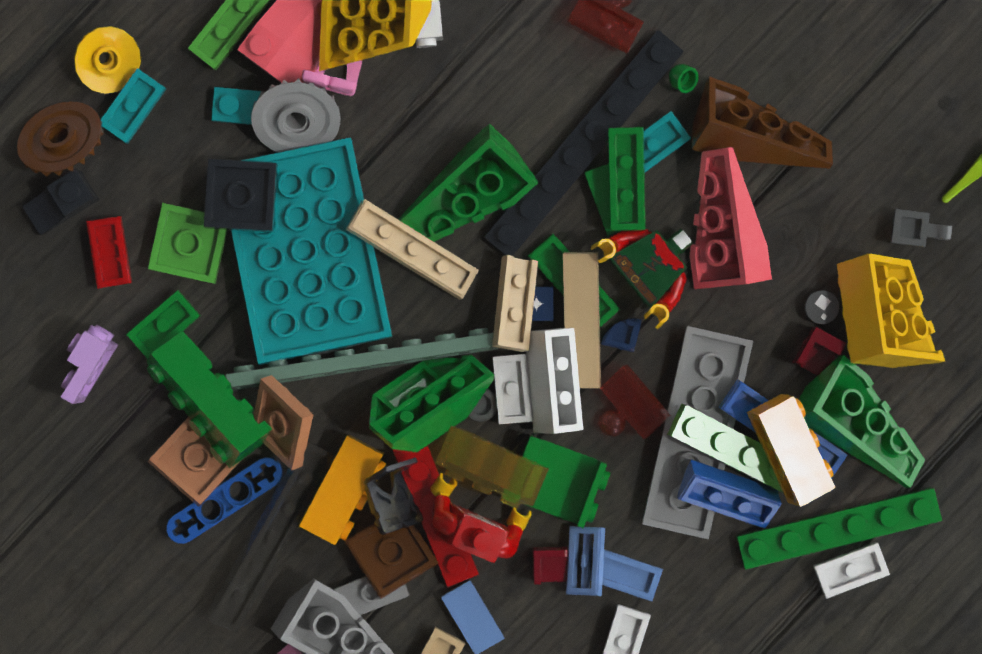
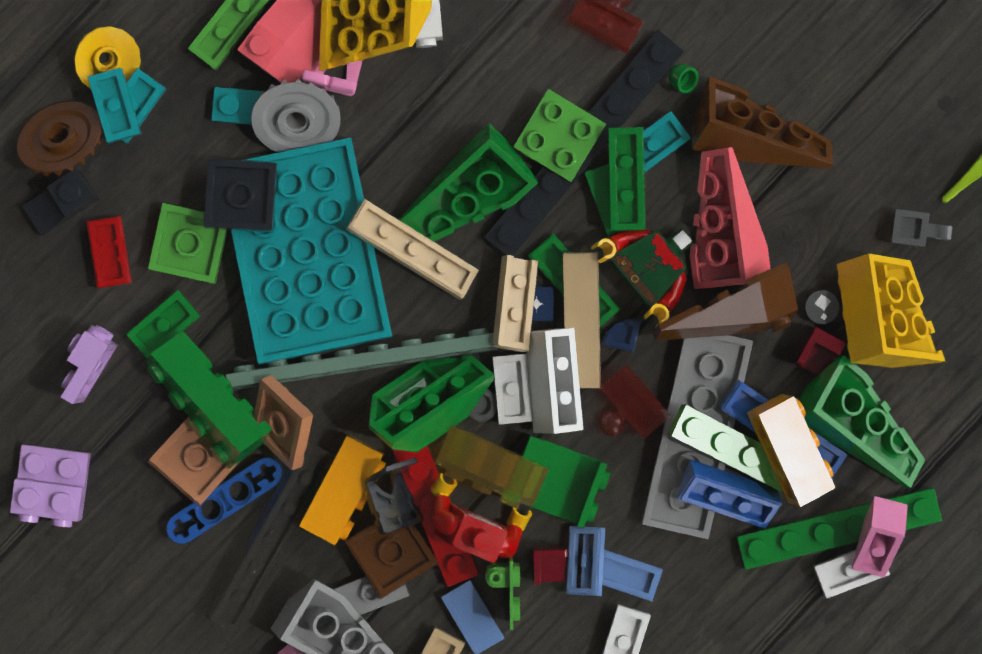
none -> lavender plate [10,444,91,527]
none -> teal plate [88,67,142,144]
none -> bright green hinge [485,556,520,630]
none -> bright green hinge [513,89,606,182]
none -> reddish brown wedge [653,262,798,341]
none -> bright pink slope [852,496,908,578]

